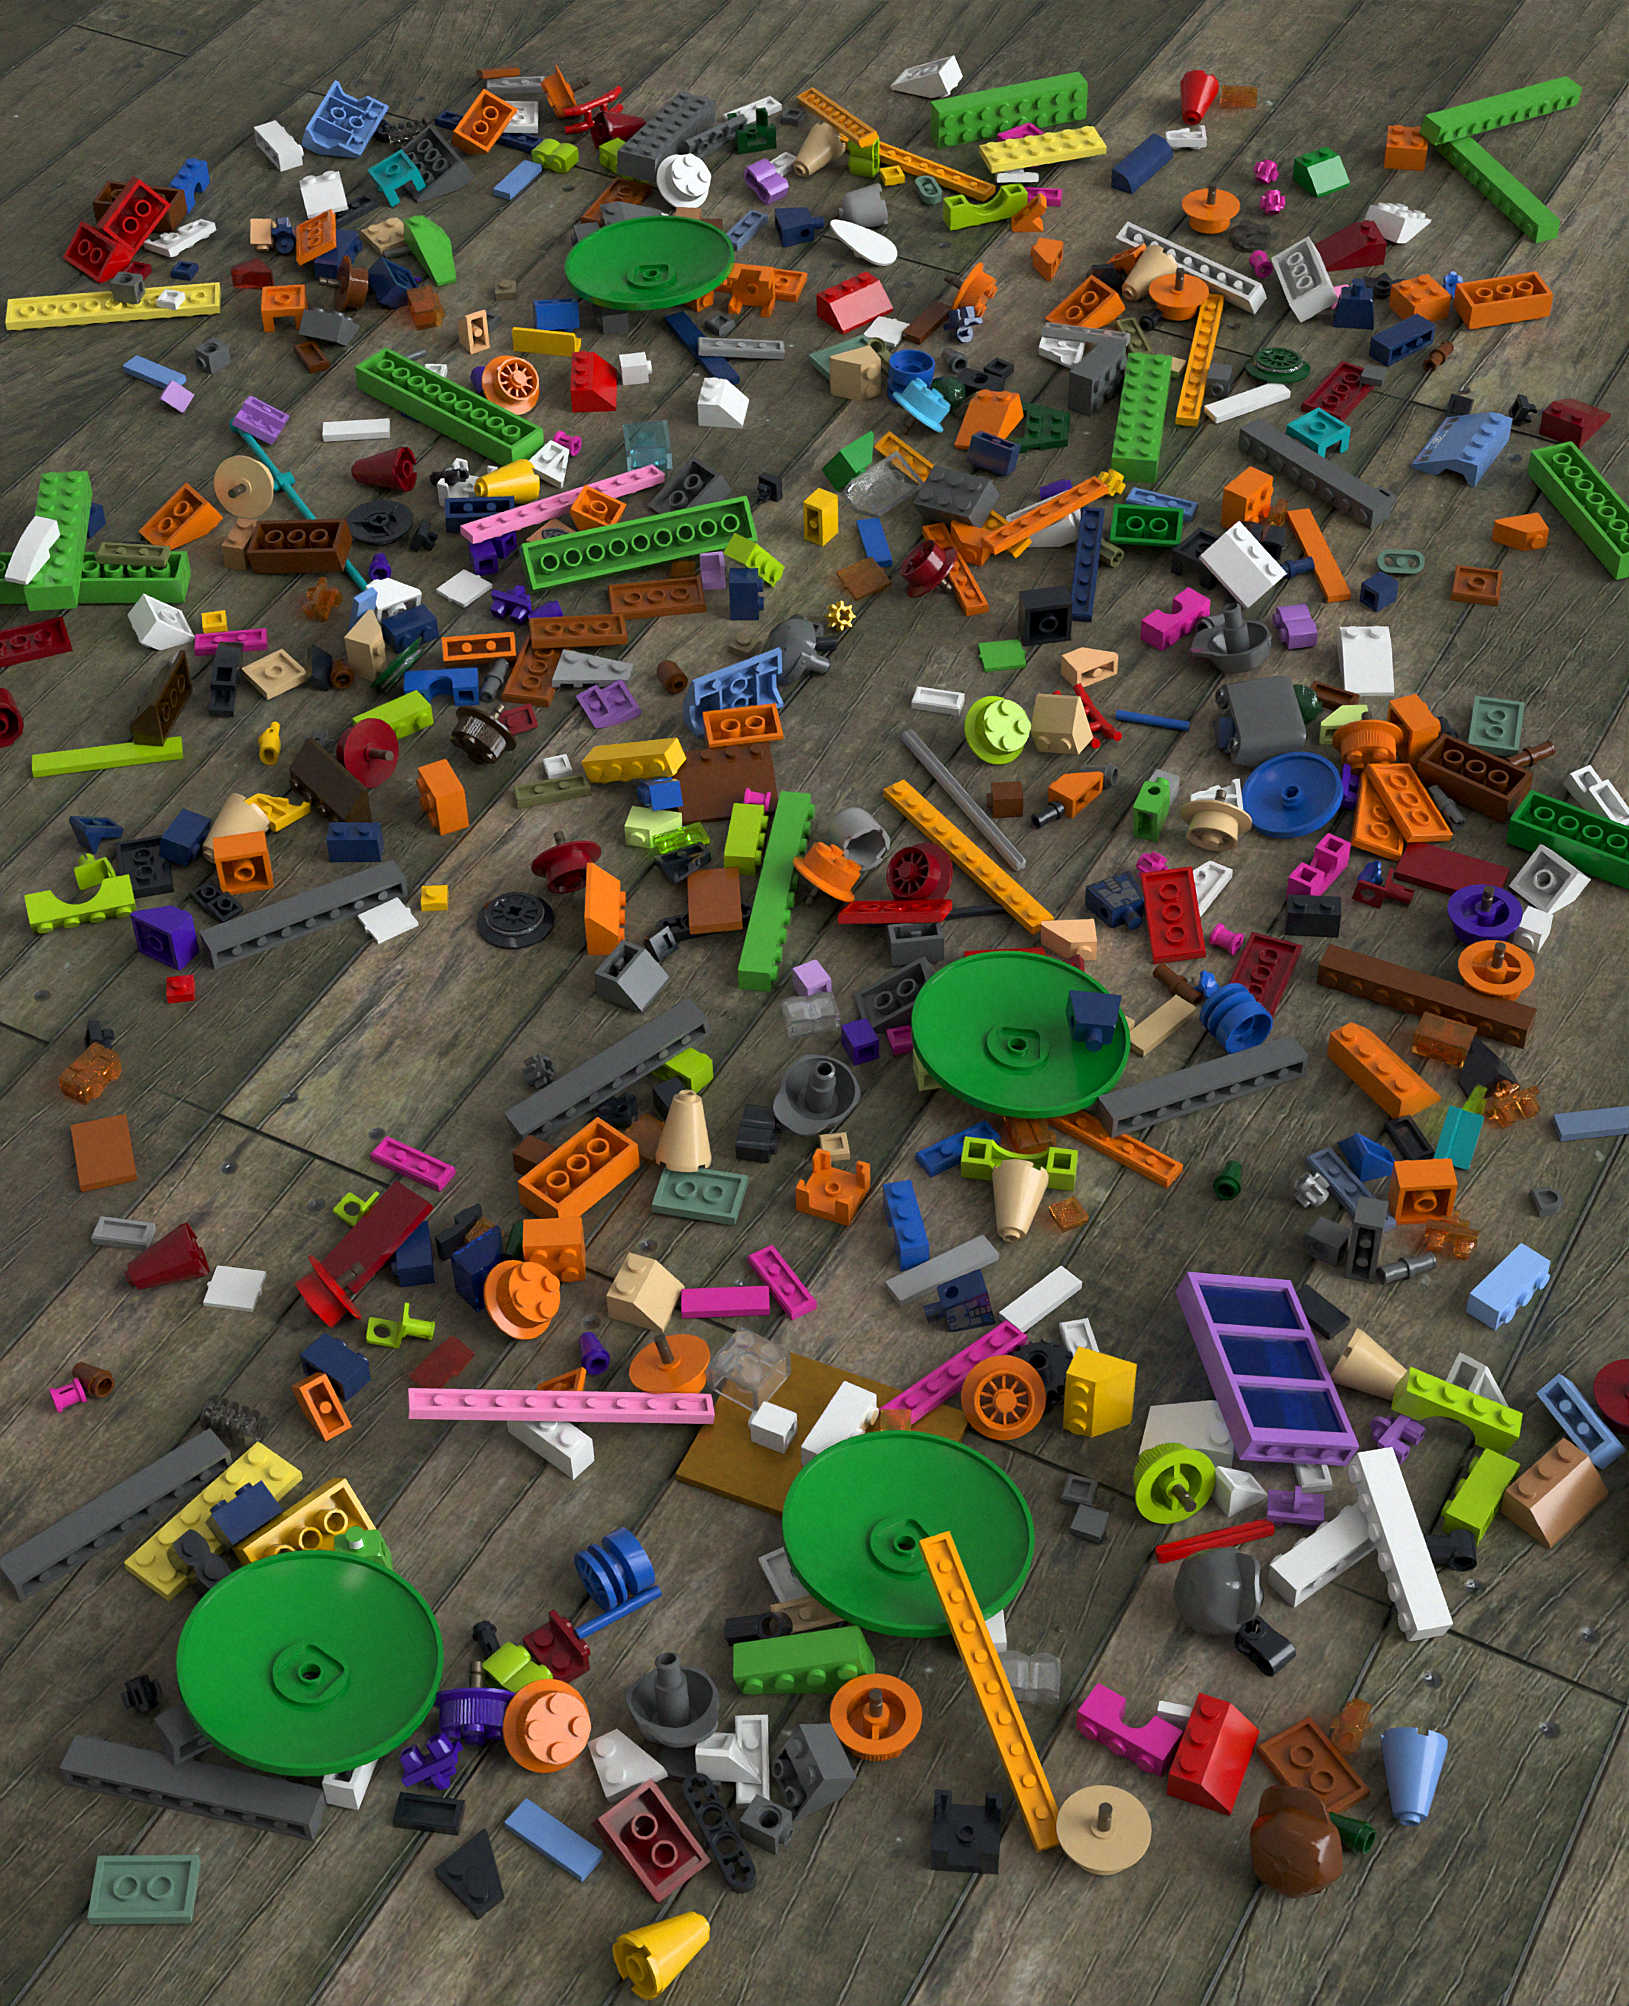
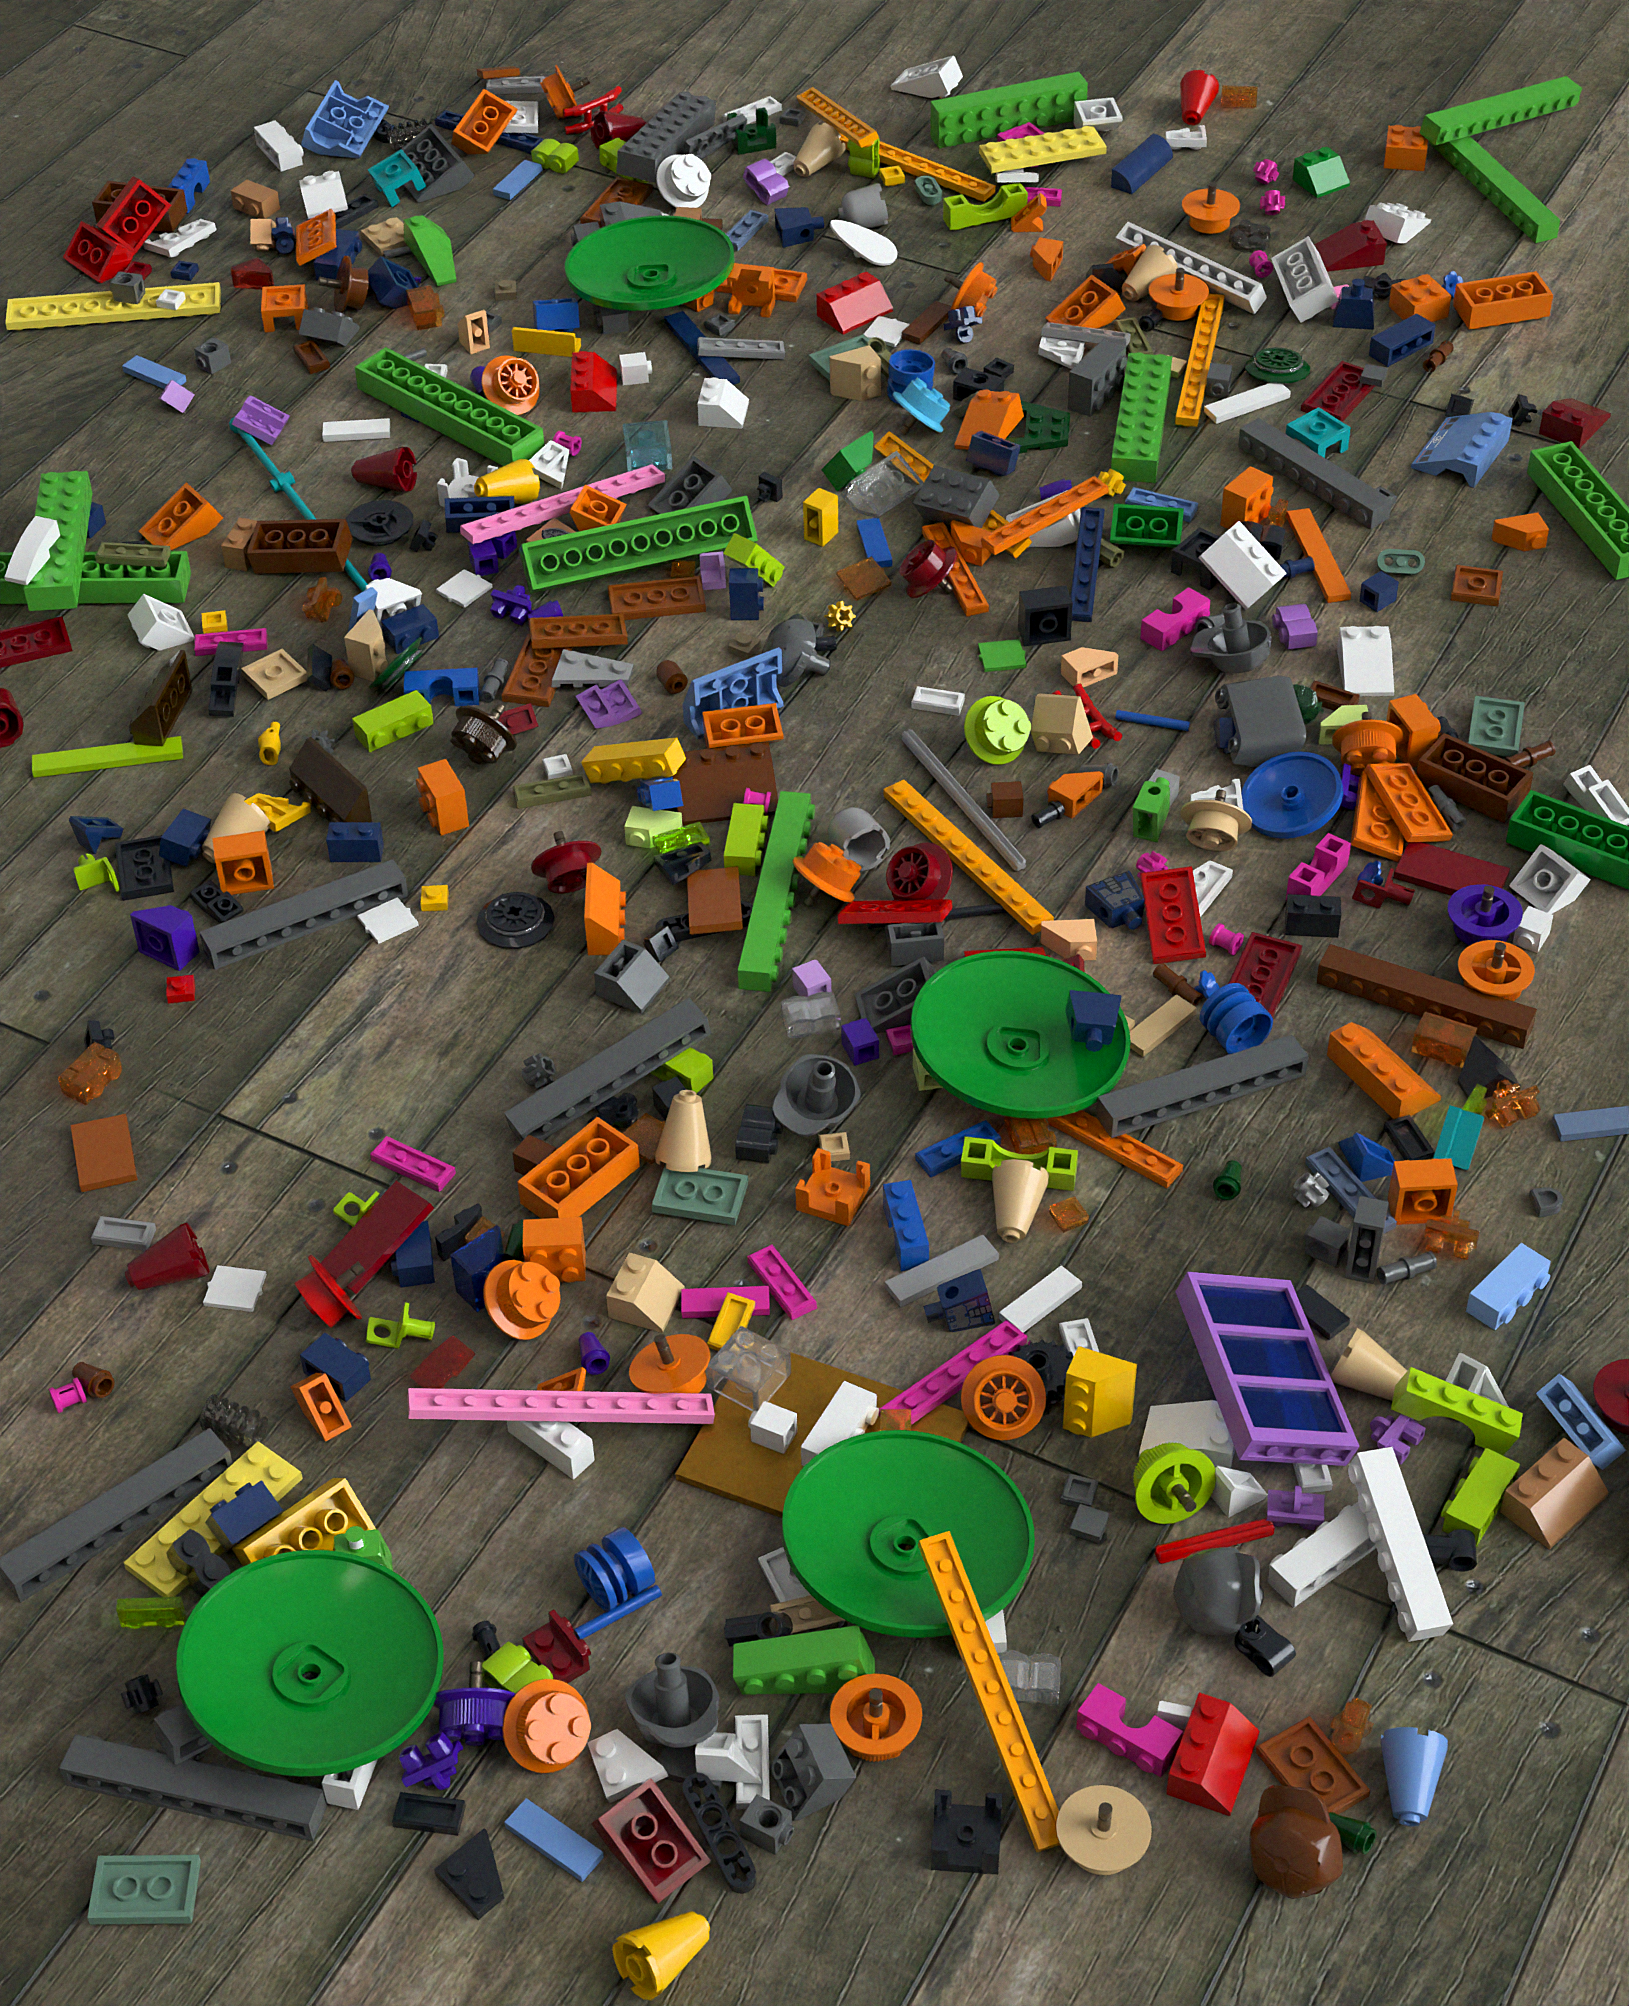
lime arch [24,874,137,933] -> none
tan piece [214,455,274,518] -> none
dark red piece [336,718,399,788] -> none
black pin [430,467,469,486] -> none
orange brick [442,632,517,667] -> none
clear green piece [931,374,966,414] -> none
none -> clear neon green plate [116,1597,186,1629]
none -> medium nougat brick [231,180,280,219]
none -> yellow tile [707,1292,755,1356]
none -> white slope [1074,97,1122,131]

